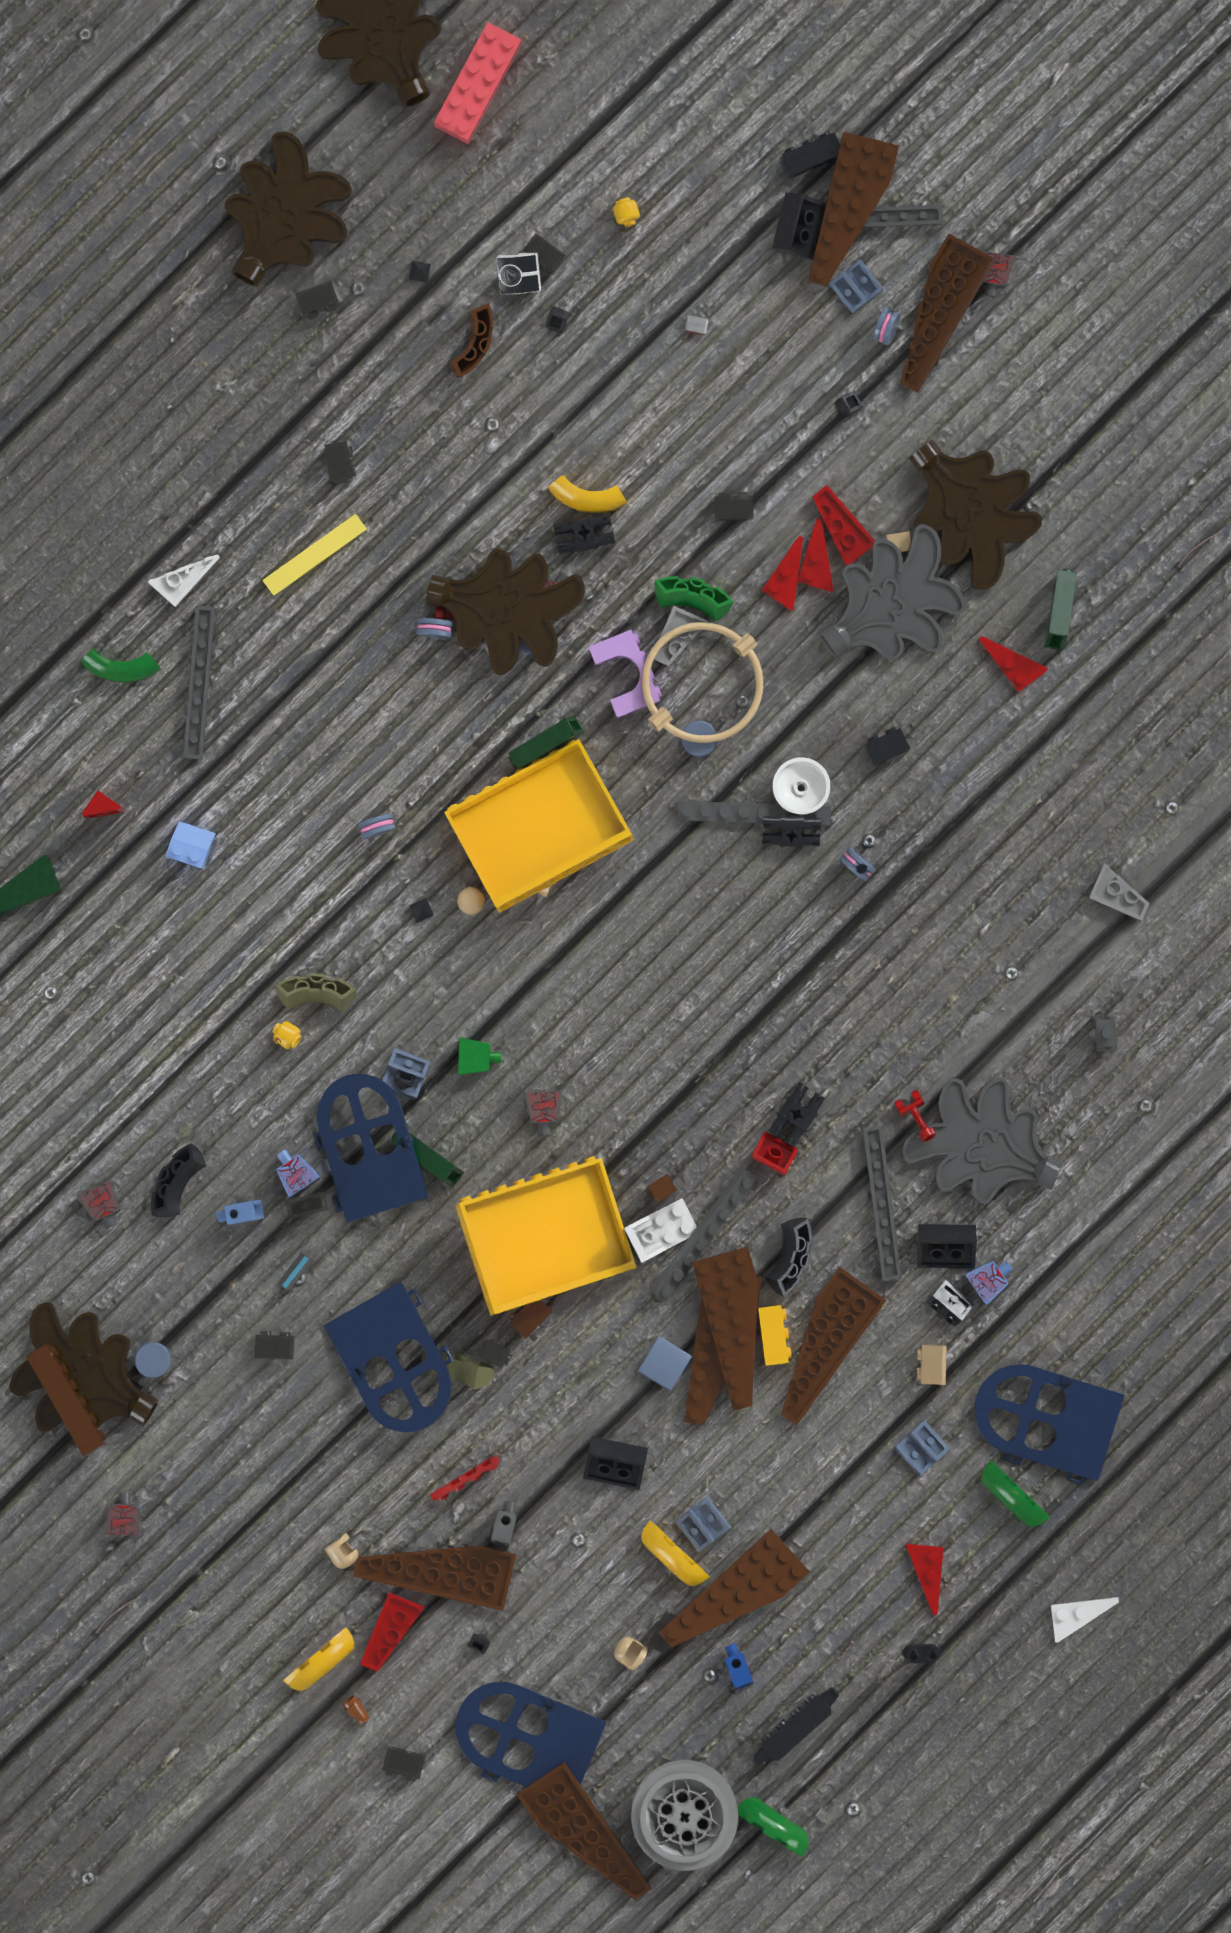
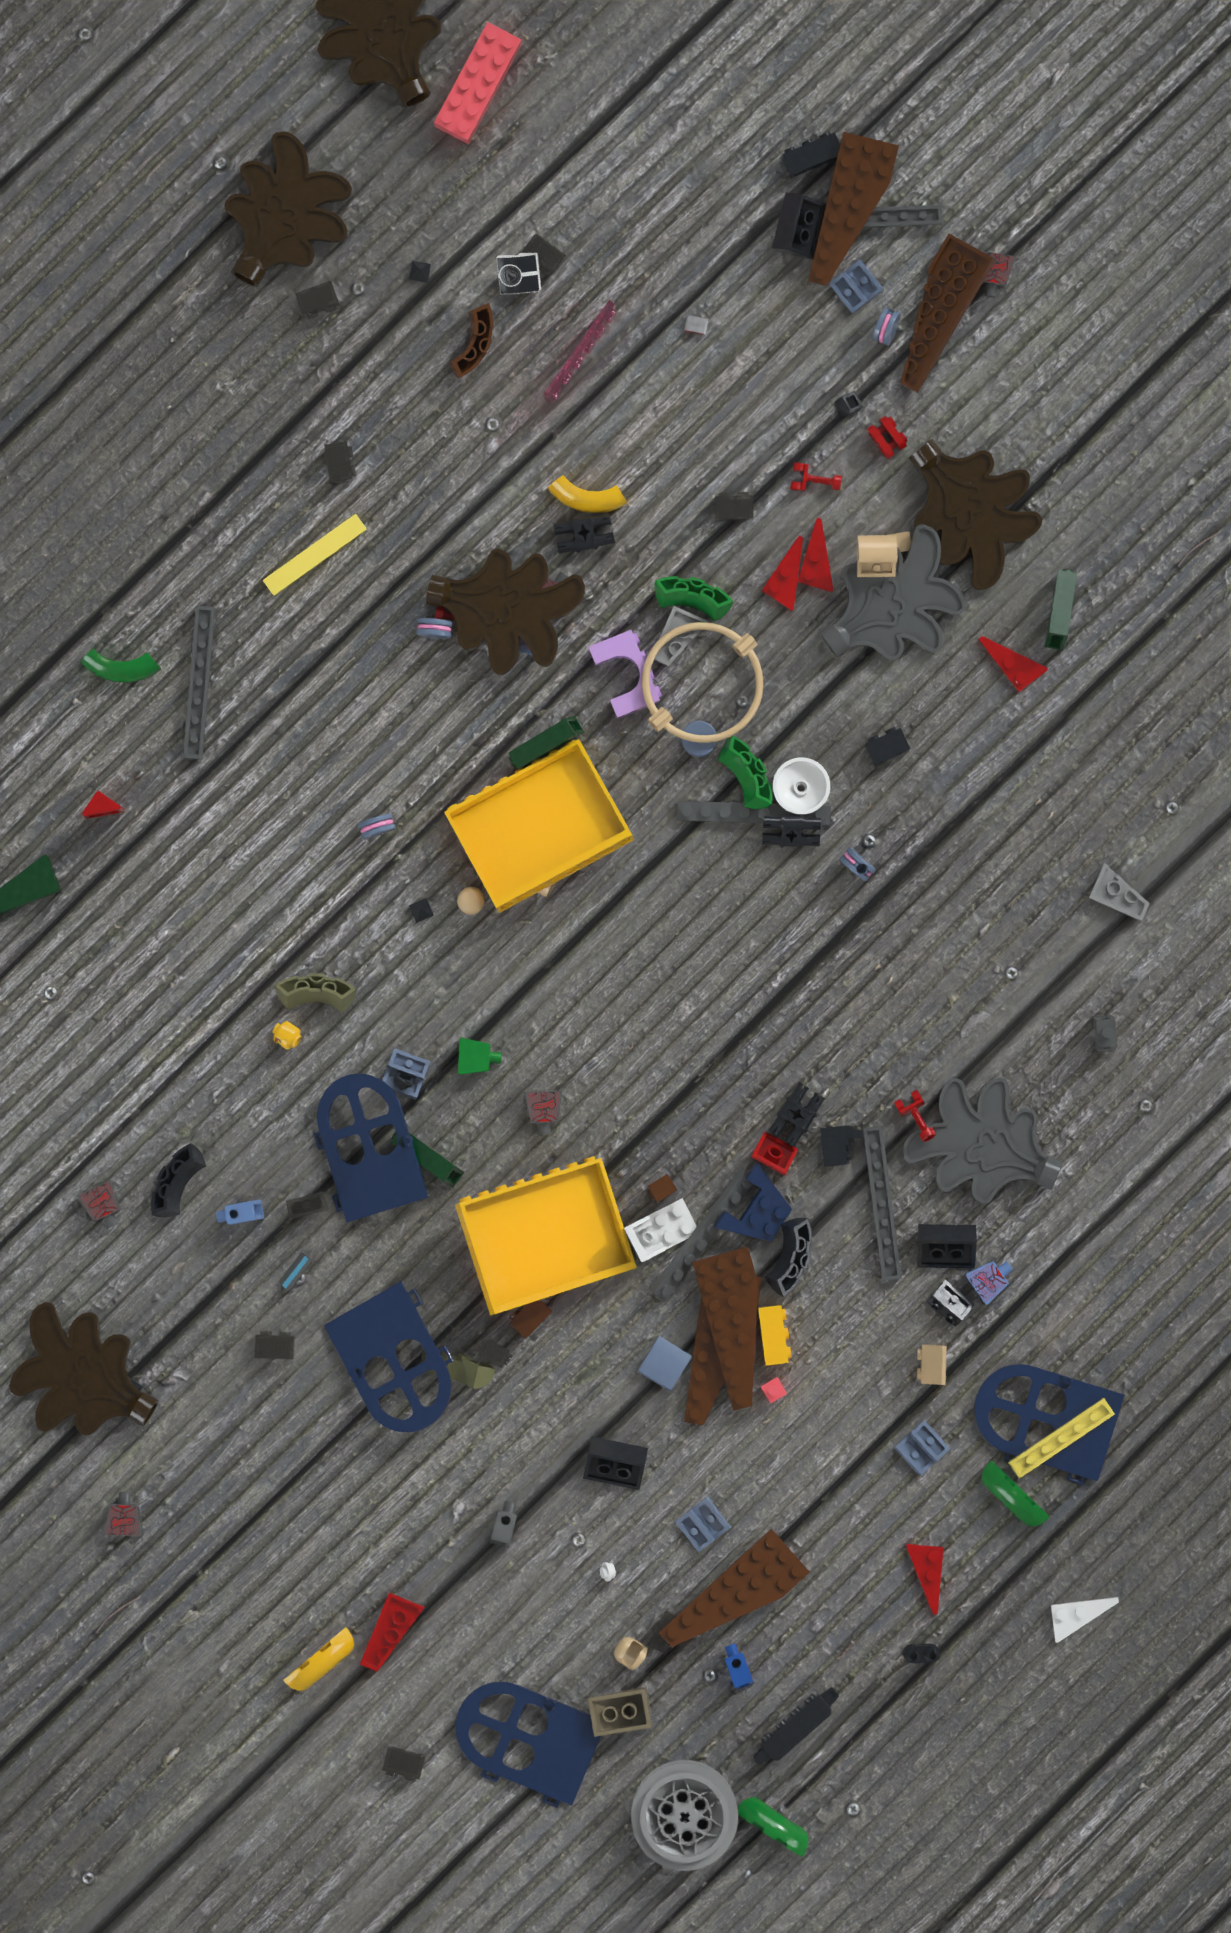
reddish brown brick [26,1344,106,1456] -> none
sand blue head [135,1342,172,1378] -> none
white wing [148,555,220,607] -> none
light blue slope [166,821,216,870] -> none
medium blue torso [276,1149,320,1198] -> none
tan helmet [324,1533,359,1569] -> none
dark orange cone [342,1695,369,1725] -> none
reddish brown wing [353,1545,516,1611] -> none
red wing [430,1454,500,1502] -> none
black slope [467,1634,491,1654] -> none
reddish brown wing [516,1761,652,1900] -> none
black slope [544,306,570,334] -> none
yellow head [613,197,640,227] -> none
yellow brick [641,1520,710,1586] -> none
reddish brown wing [781,1267,886,1426] -> none
red wing [812,485,874,565] -> none
none -> clear pink plate [544,300,617,404]
none -> dark tan slope [588,1687,653,1737]
none -> white plate [600,1562,616,1582]
none -> dark blue wing [713,1162,792,1241]
none -> green brick [717,735,773,809]
none -> coral brick [761,1376,787,1403]
none -> red bar [790,462,842,492]
none -> black hinge [820,1125,864,1167]
none -> tan brick [856,535,897,577]
none -> red brick [866,416,908,460]
none -> light yellow tile [1008,1398,1115,1479]

